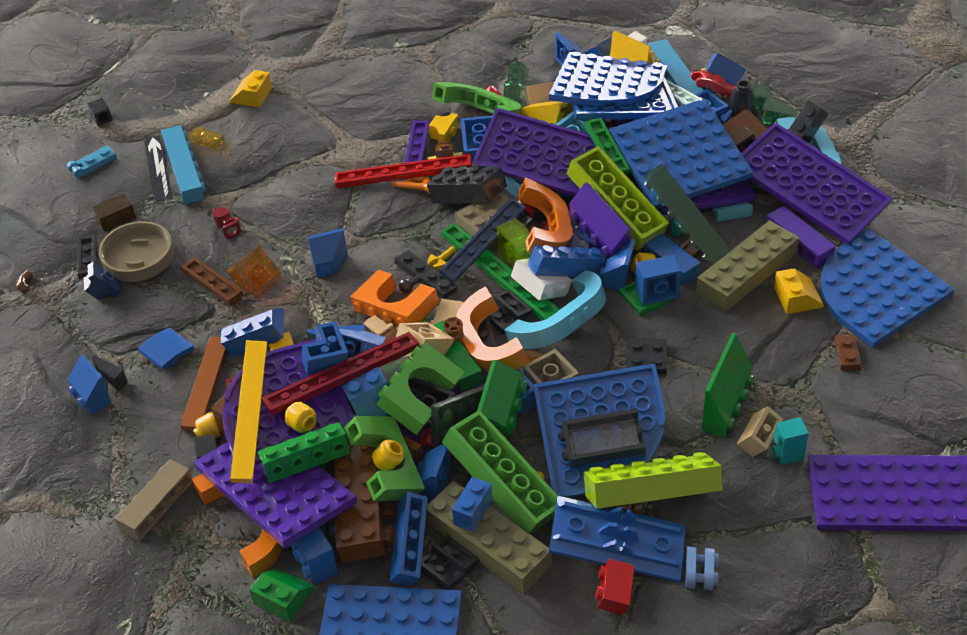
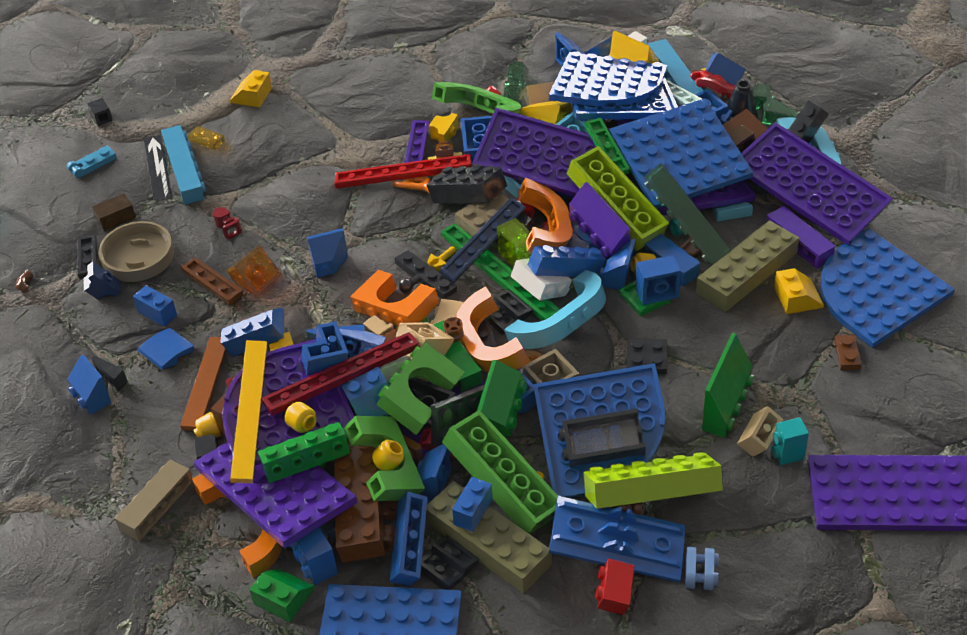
none -> blue brick [133,285,177,327]

